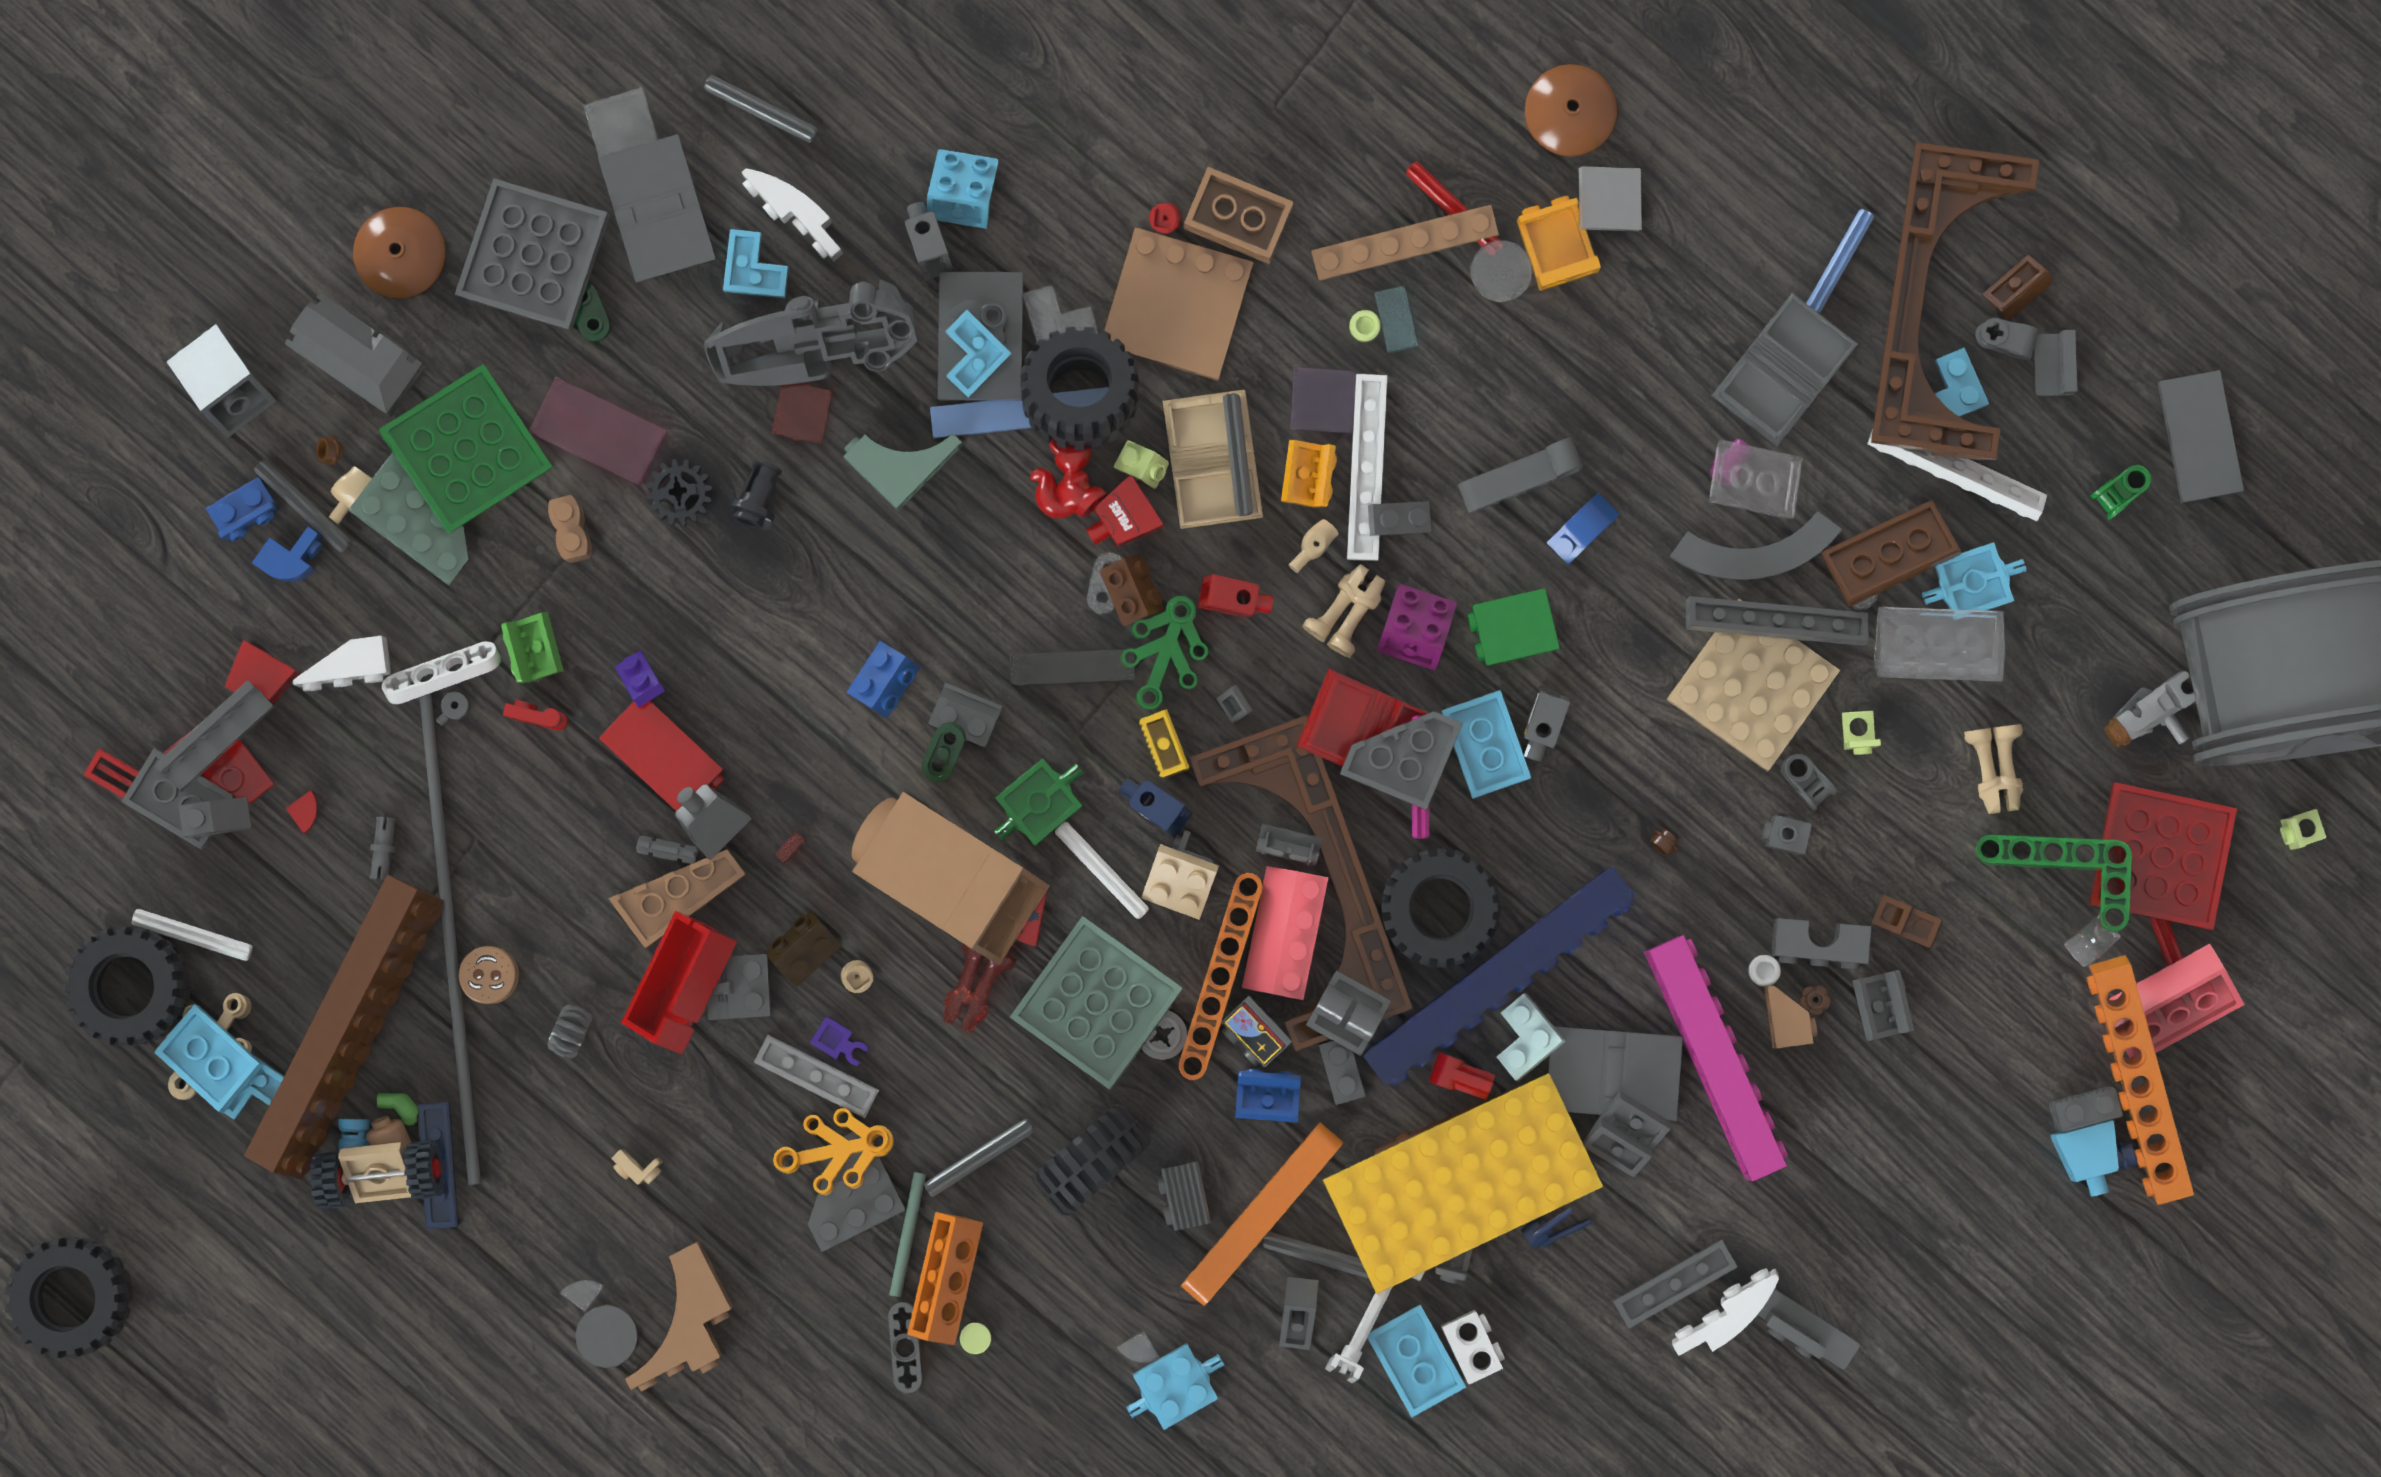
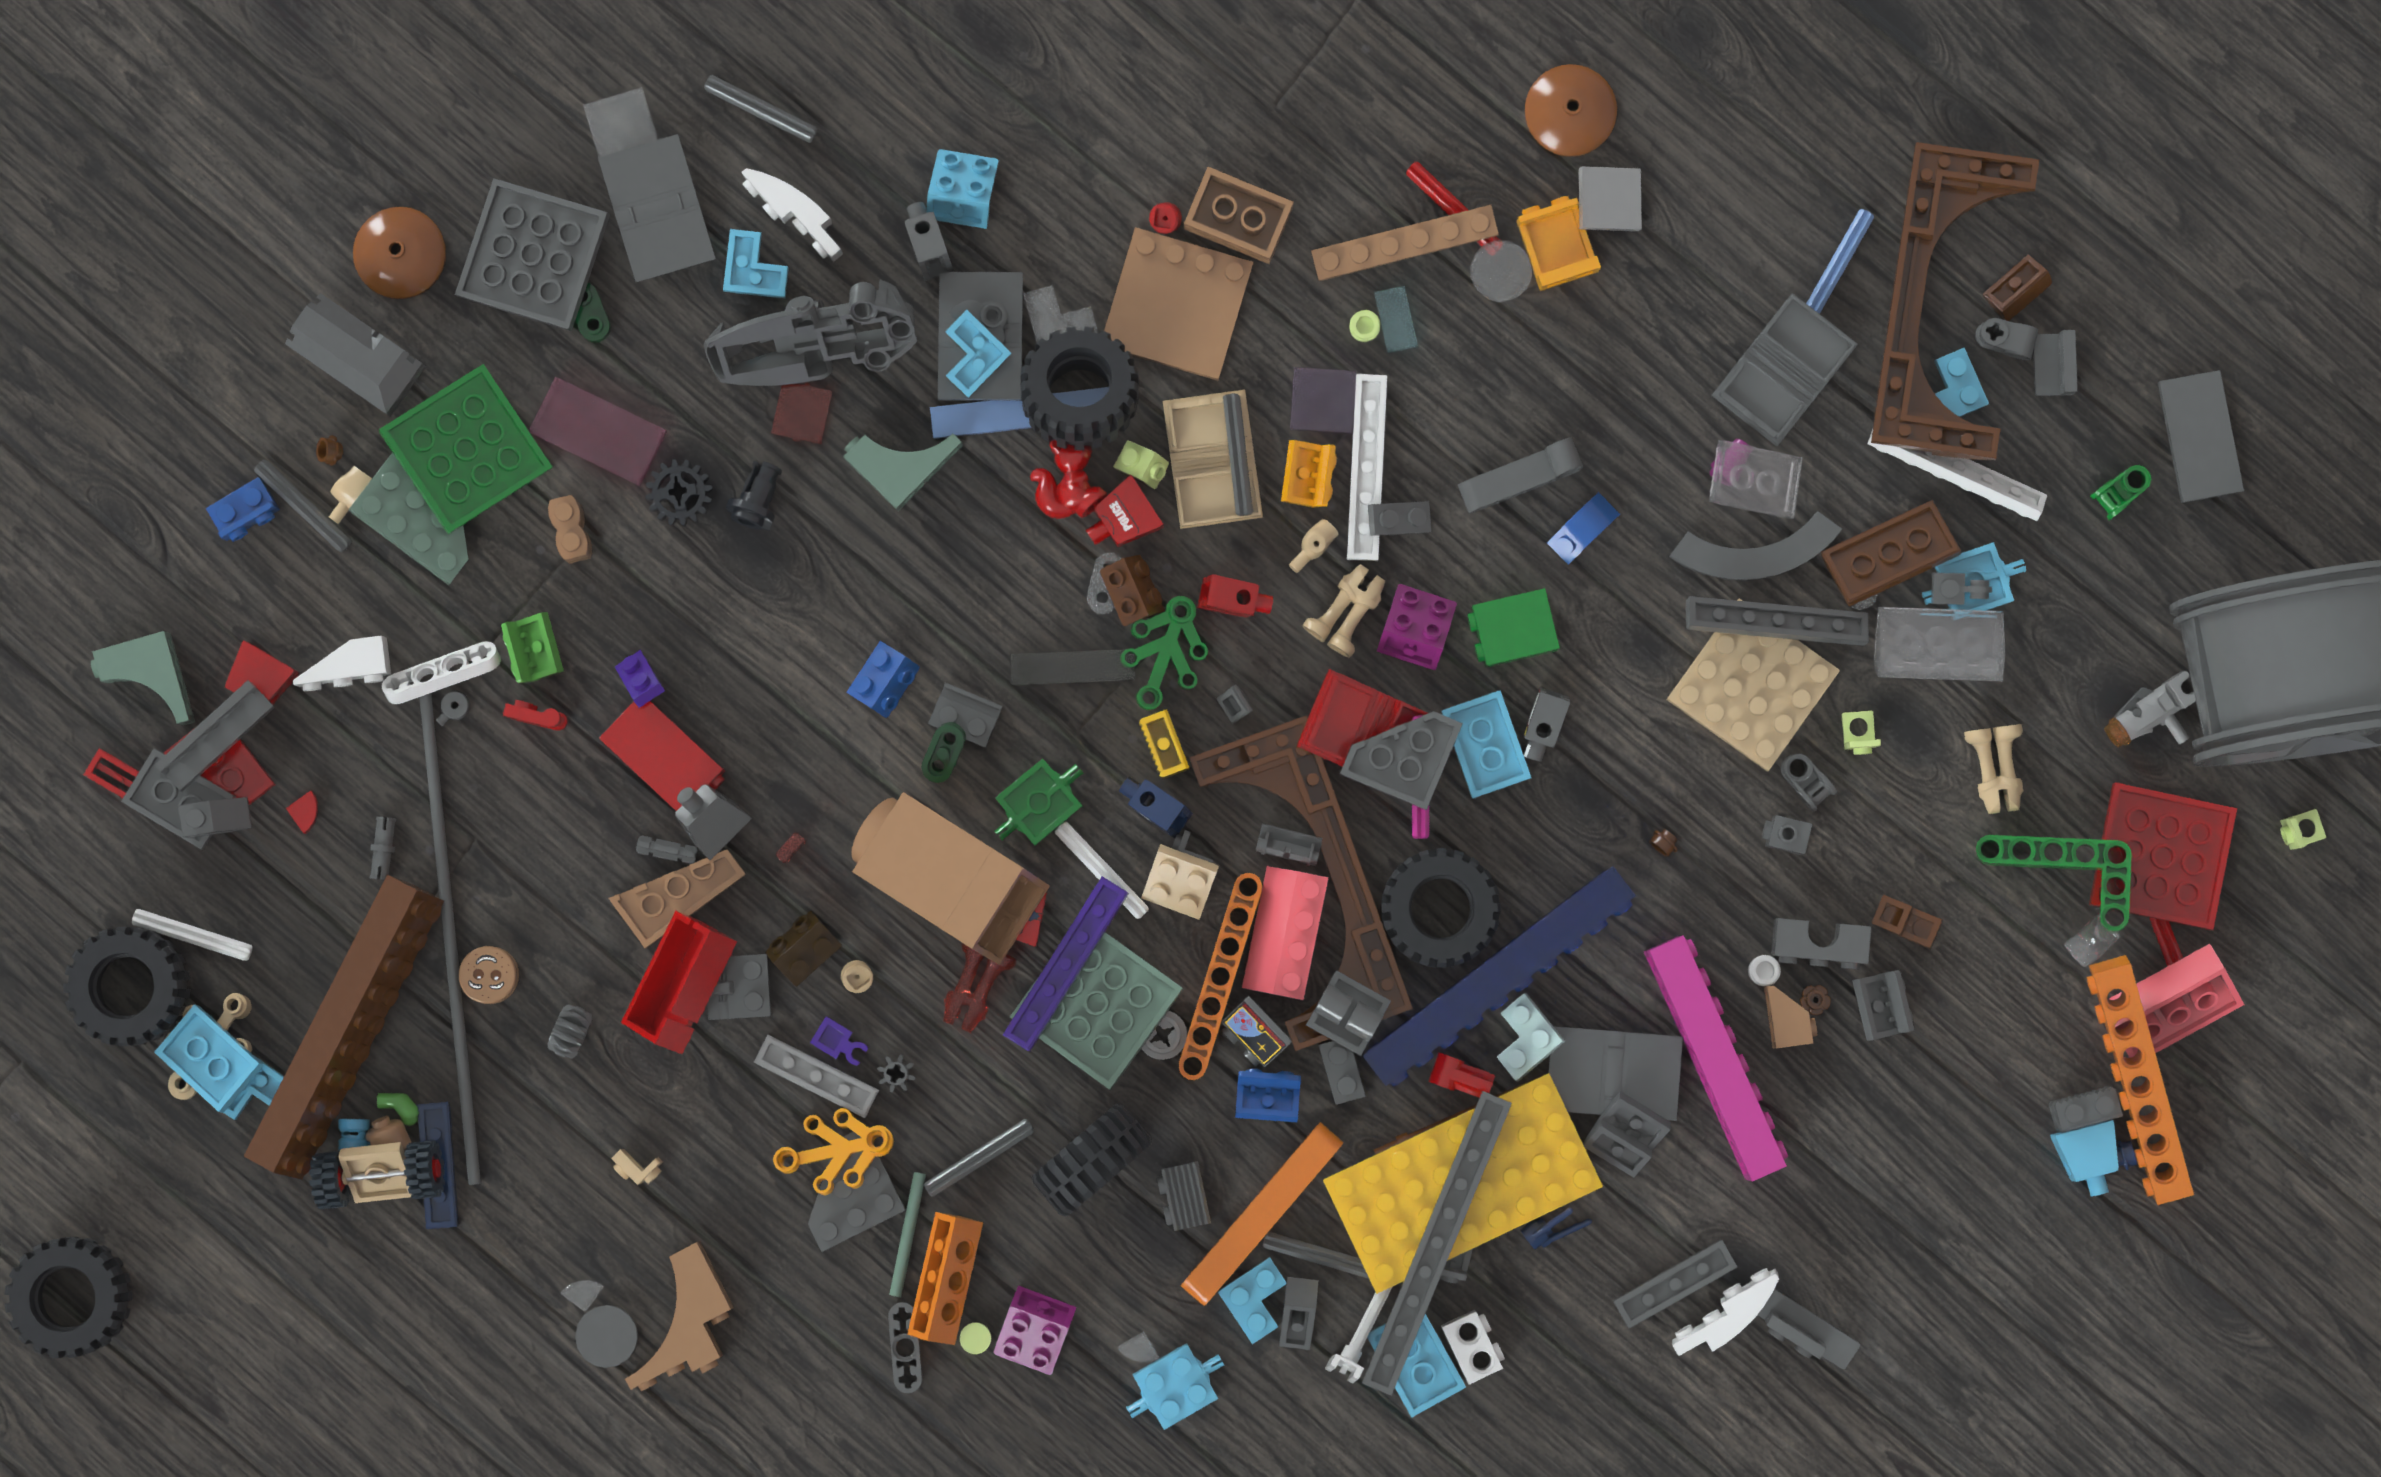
slope [166,324,276,438] -> none
blue brick [252,527,323,582] -> none
none -> sand green arch [91,631,195,726]
none -> dark grey gear [877,1054,916,1092]
none -> magenta bracket [994,1285,1077,1375]
none -> dark purple tile [1003,876,1129,1052]
none -> medium azure plate [1218,1257,1287,1344]
none -> dark grey plate [1362,1091,1512,1396]
none -> dark grey plate [1931,573,1992,605]

